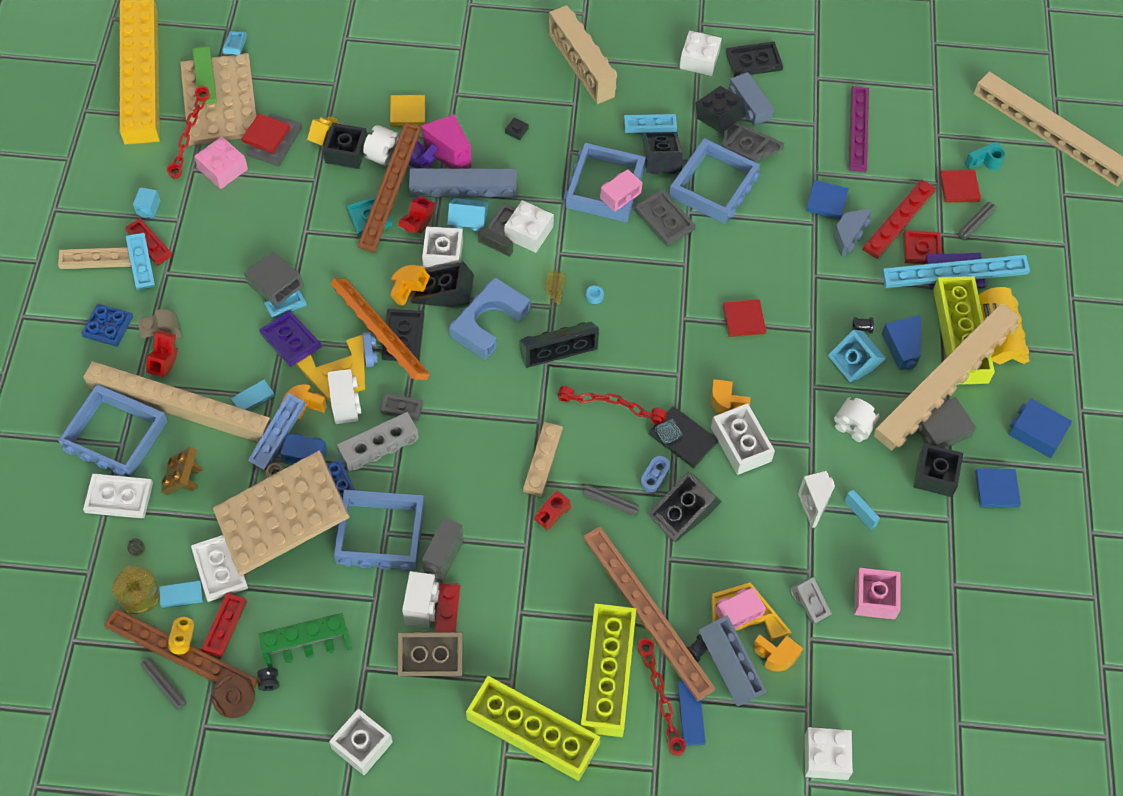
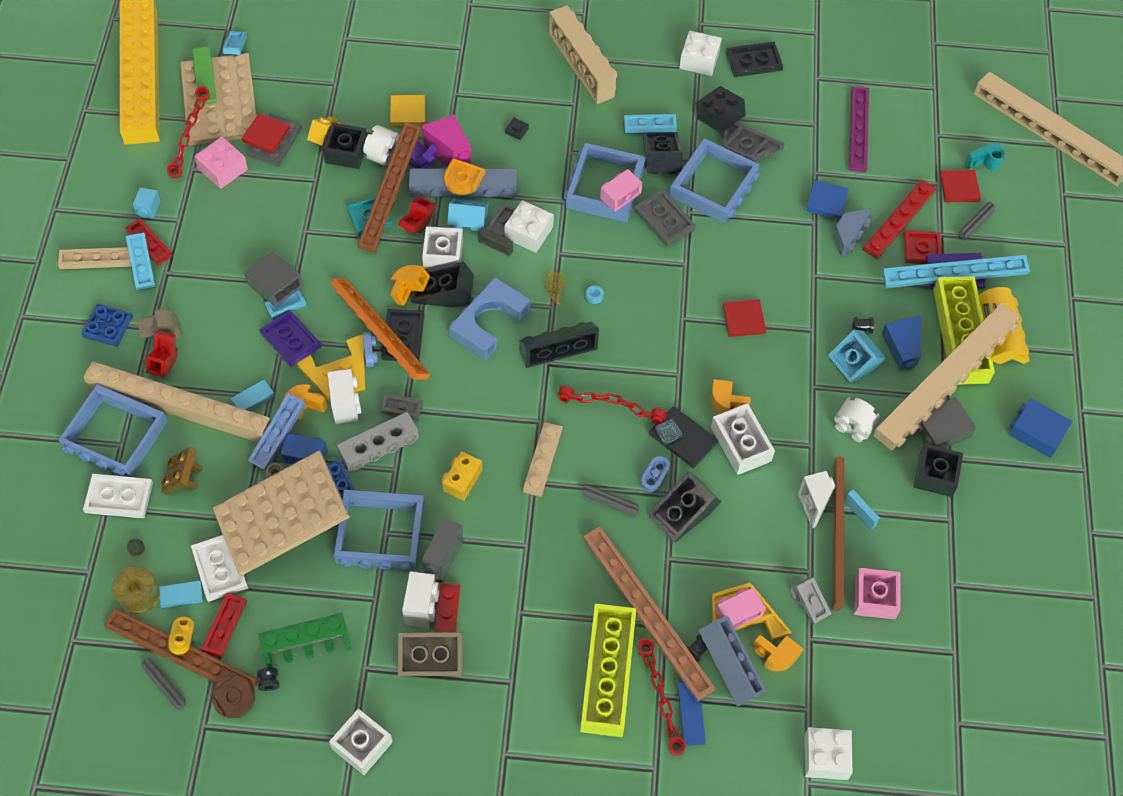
neon yellow brick [466,676,601,781] -> none
red leg [534,490,571,530] -> none
sand blue brick [728,72,774,126] -> none
blue tile [975,468,1021,507] -> none
none -> yellow brick [441,451,483,501]
none -> light orange tile [444,158,486,195]
none -> dark orange tile [832,456,844,611]

